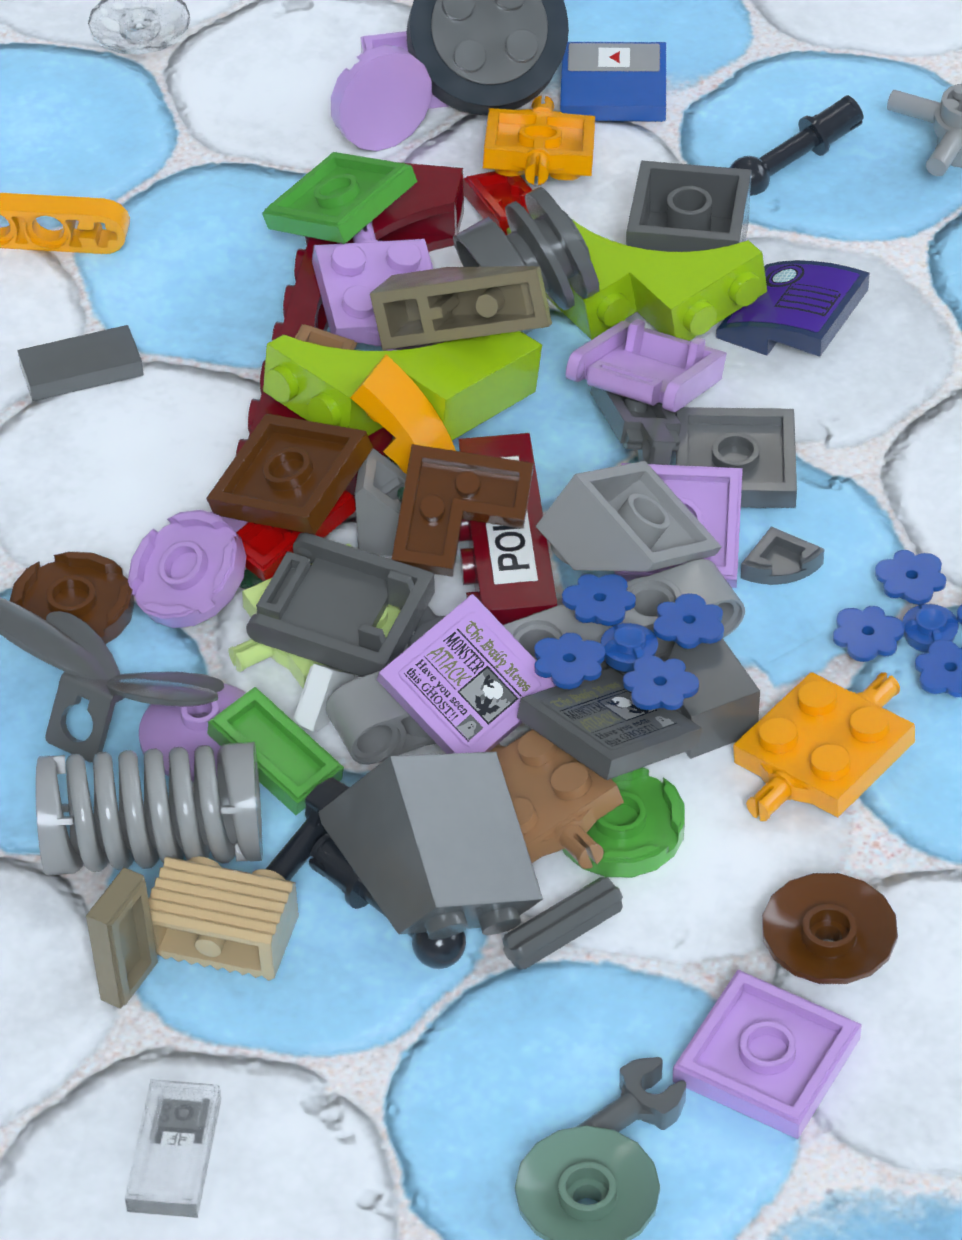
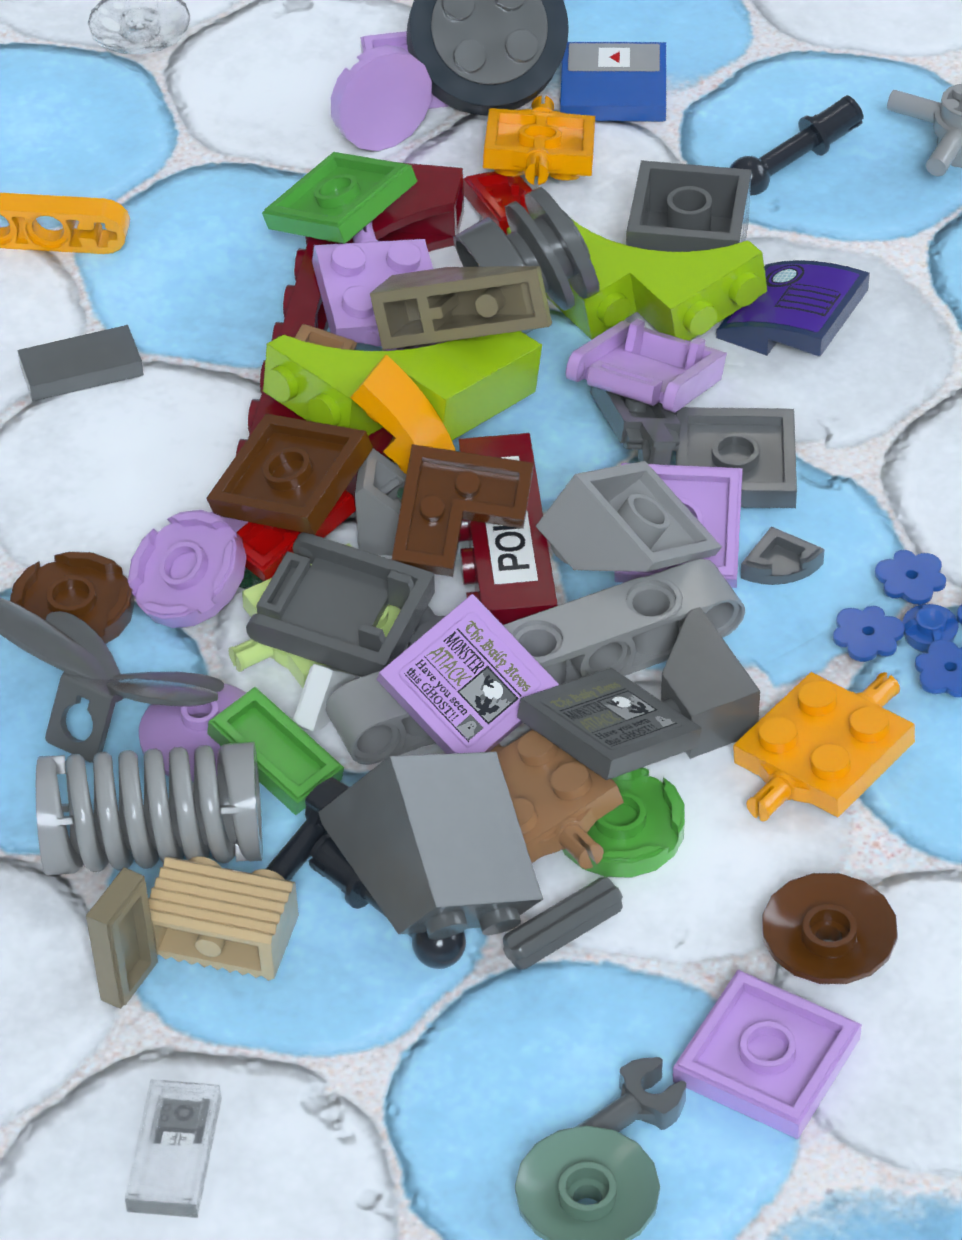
blue plant [534,574,724,710] -> none

